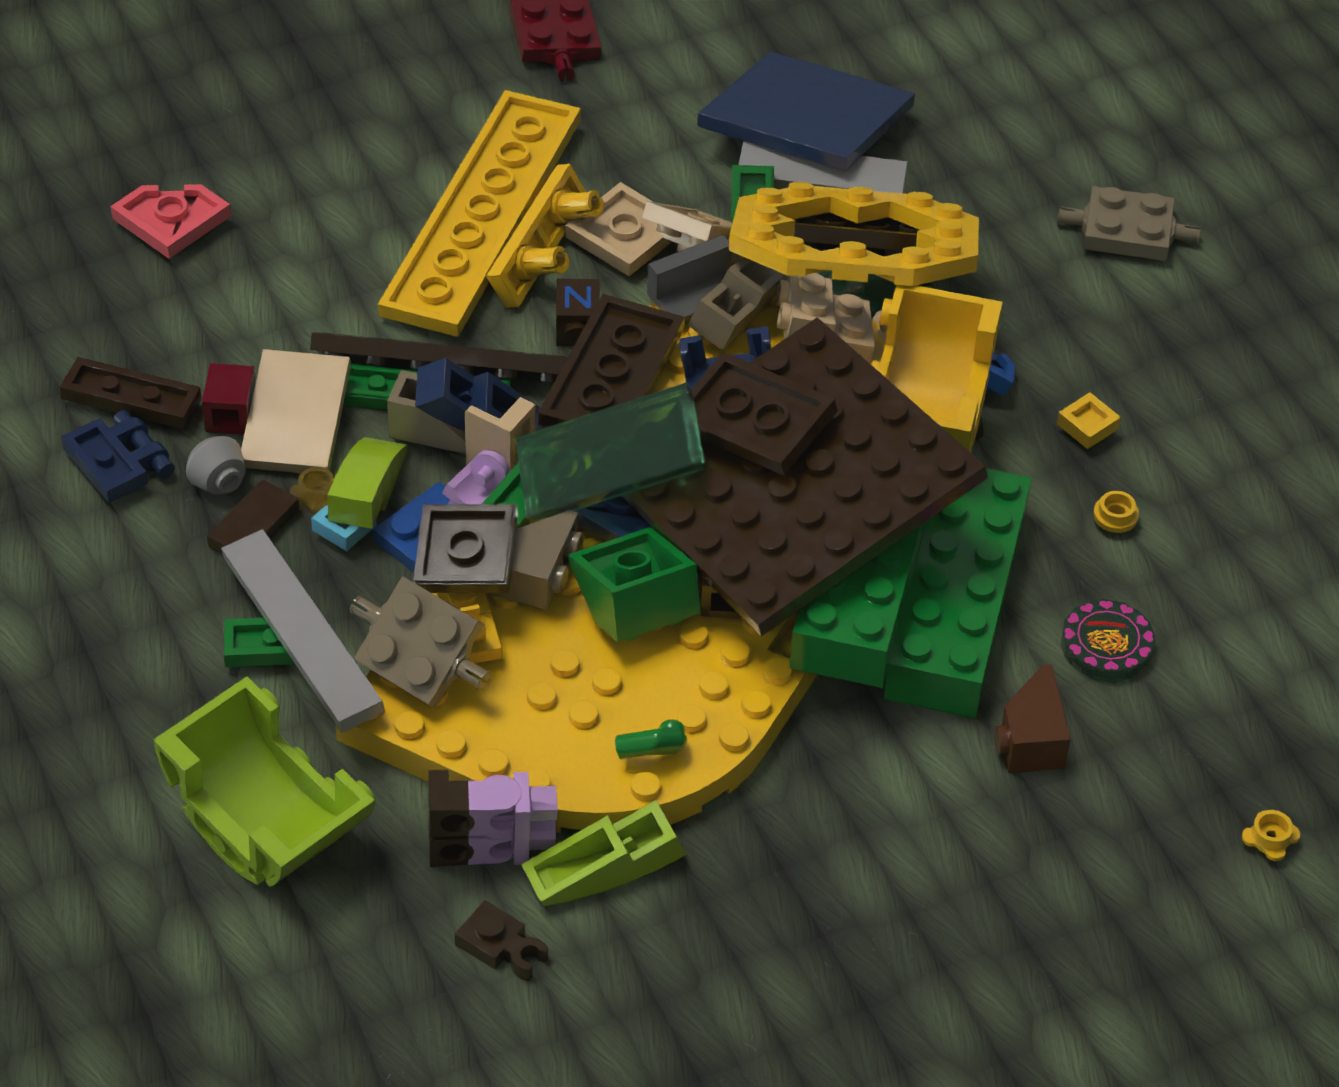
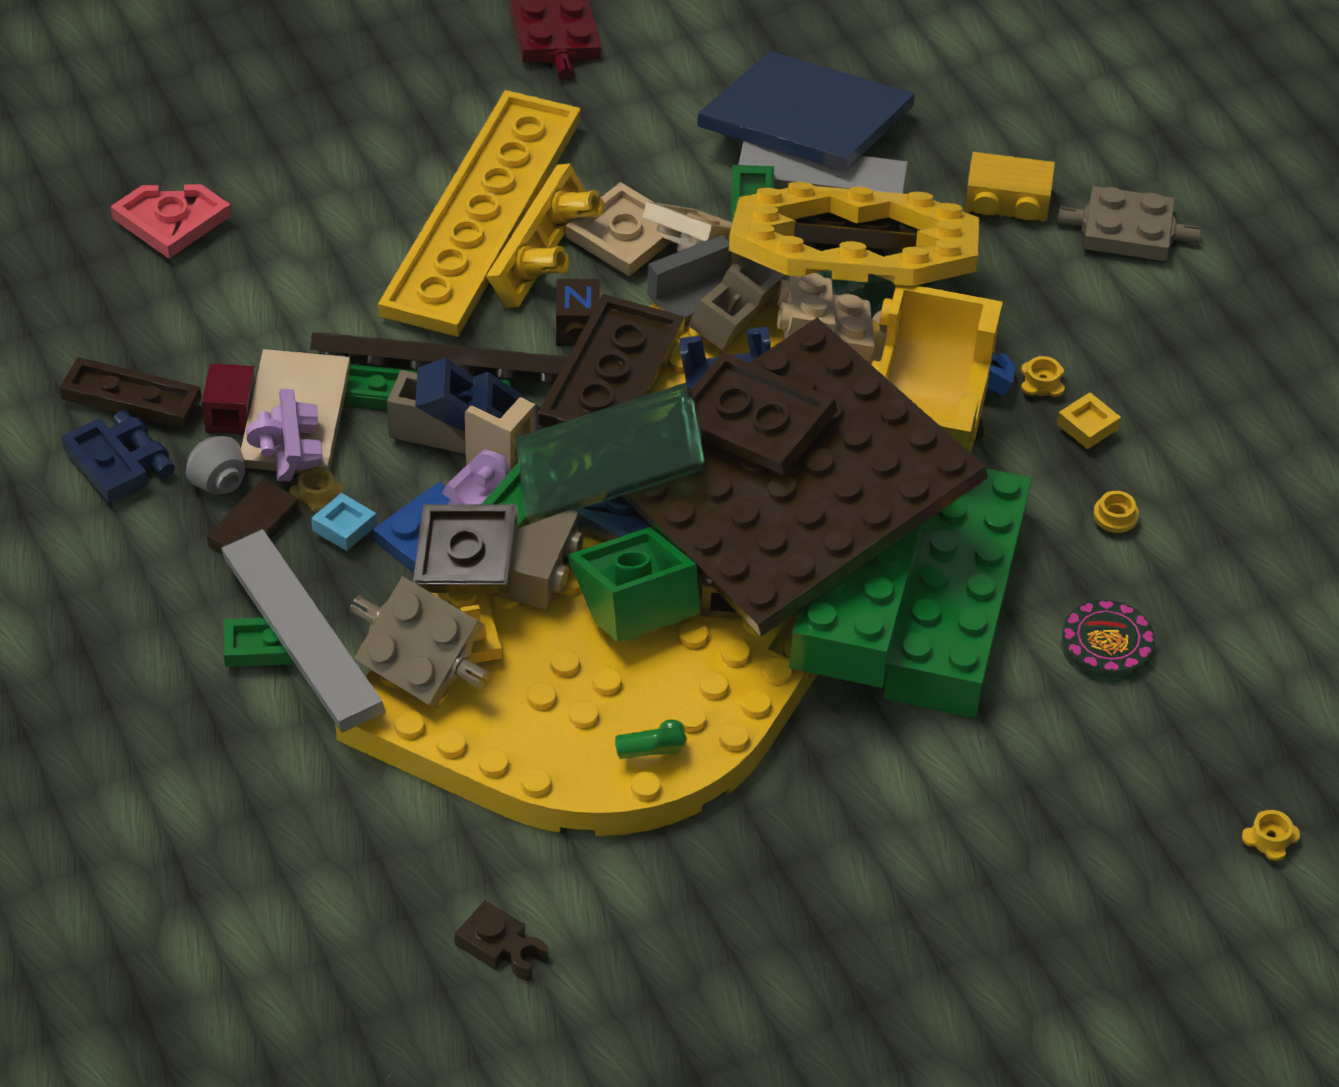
lime cylinder [153,677,376,887] -> none
lime slope [327,437,408,529] -> none
lavender hips [428,770,558,867] -> none
lime slope [521,800,687,906] -> none
reddish brown slope [994,664,1071,773] -> none
none -> lavender hips [246,388,323,482]
none -> yellow brick [964,152,1055,223]
none -> yellow plate [1021,356,1065,397]

